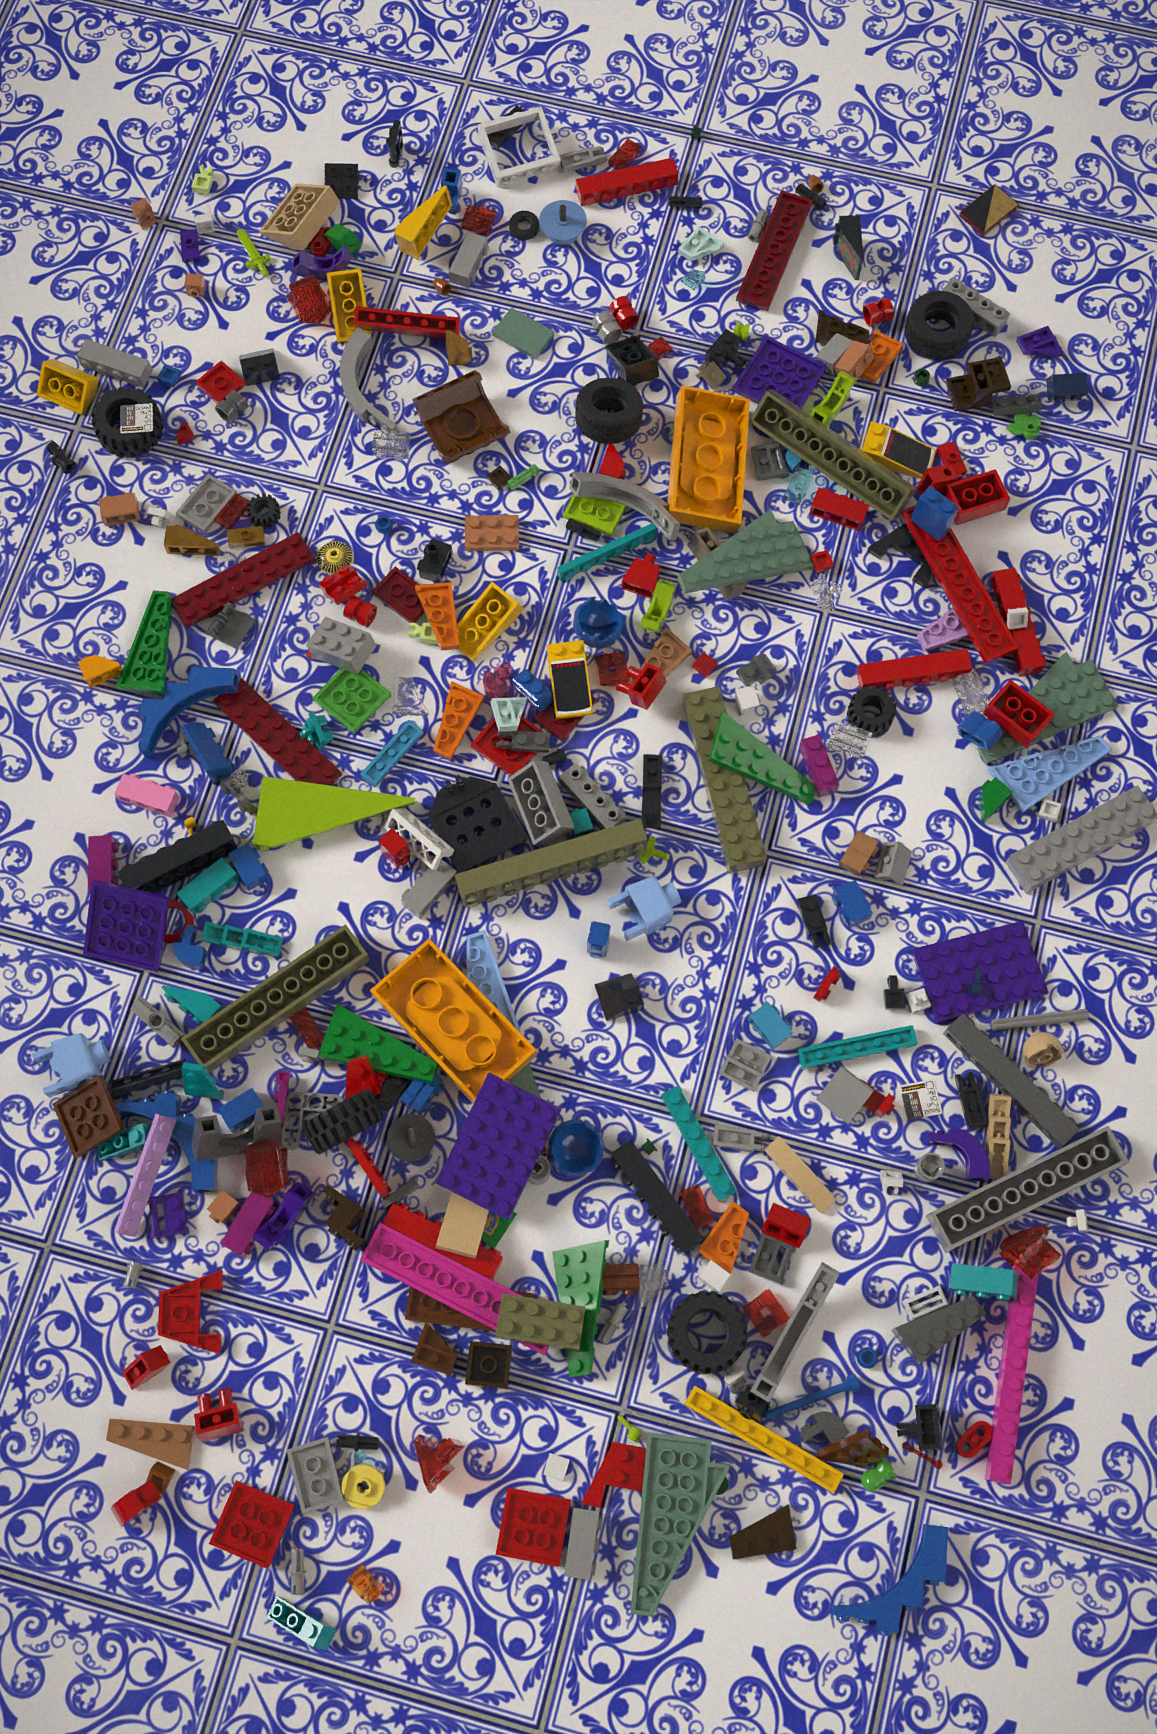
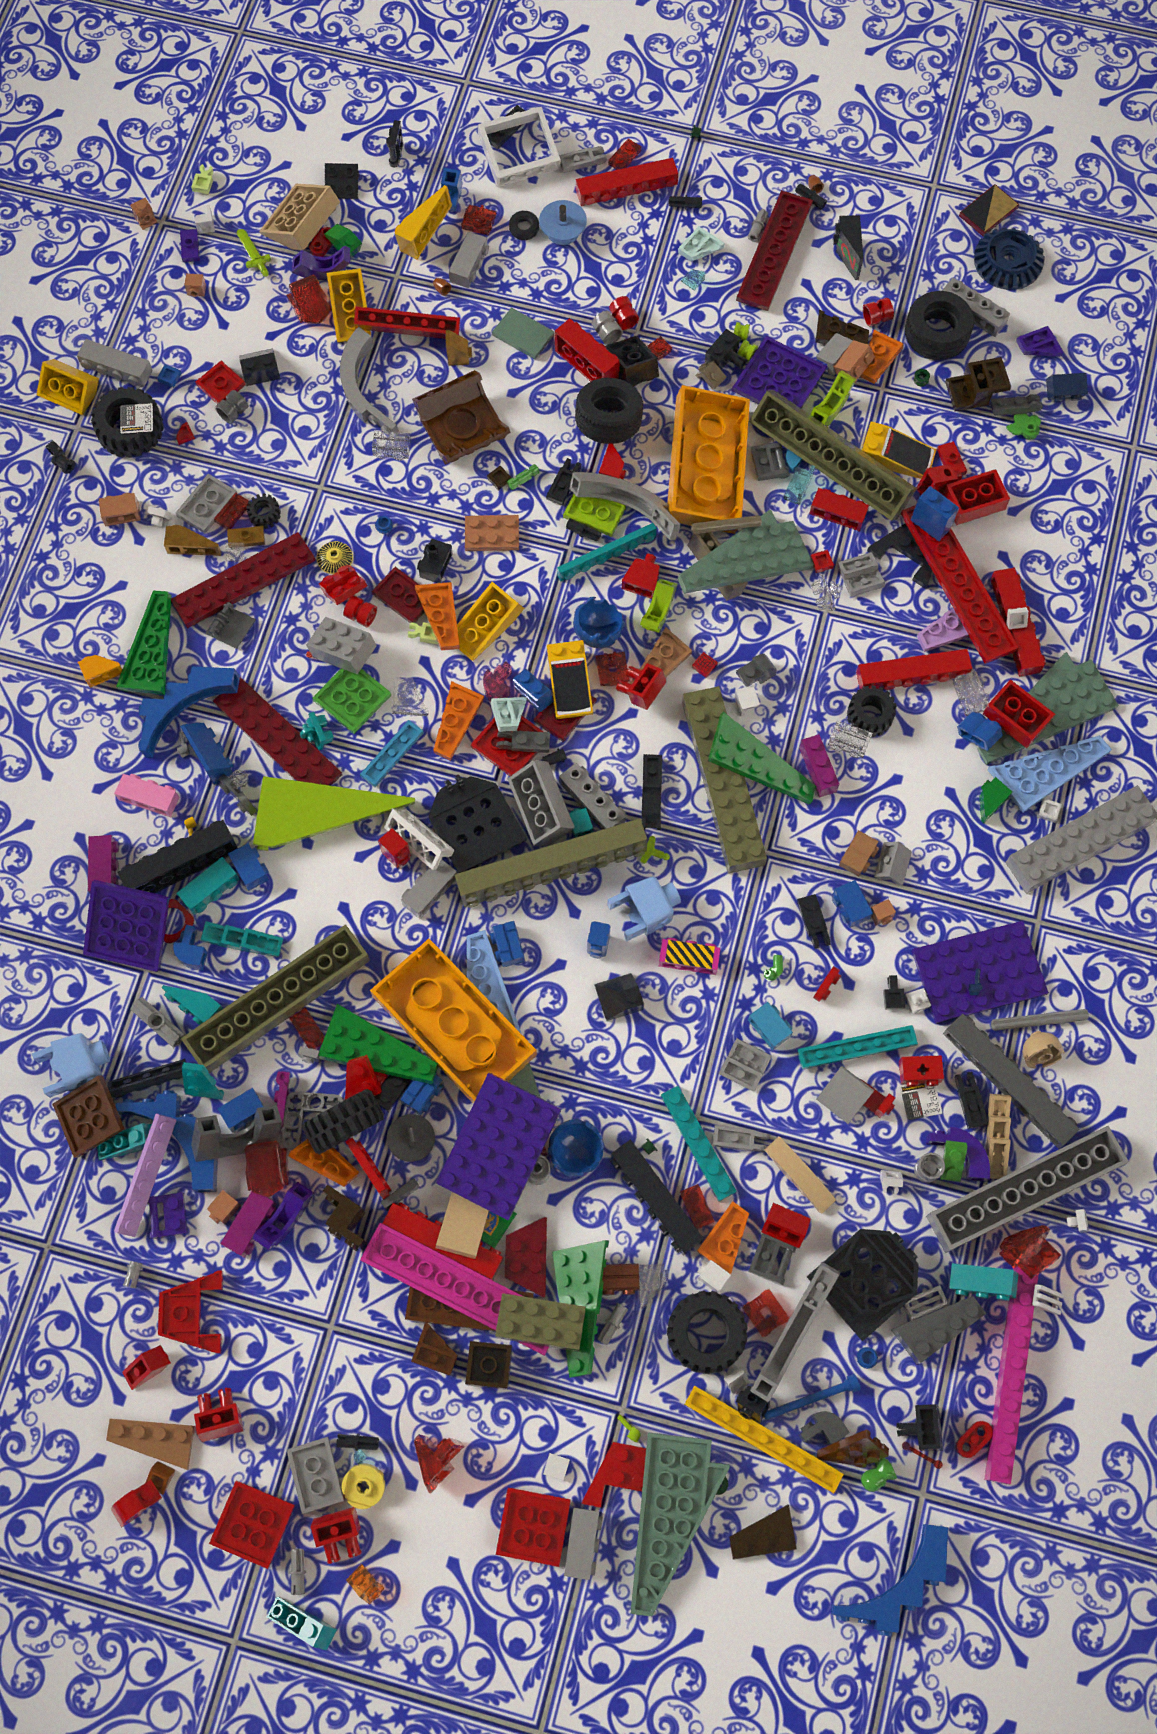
none -> orange wing [288,1139,360,1187]
none -> red brick [310,1507,362,1564]
none -> blue brick [490,921,525,967]
none -> dark red wing [505,1217,547,1298]
none -> black hinge [546,458,582,506]
none -> red brick [555,318,620,382]
none -> brick [658,938,720,975]
none -> dark tan axle [691,515,762,534]
none -> lime wheel [738,340,758,361]
none -> bright green arm [764,955,783,981]
none -> black hinge [807,1229,919,1342]
none -> light grey slope [838,552,885,597]
none -> nougat plate [871,899,896,926]
none -> red brick [899,1055,944,1087]
none -> bright green plate [940,1140,967,1182]
none -> dark blue gear [974,227,1045,290]
none -> white tile [1032,1284,1063,1315]

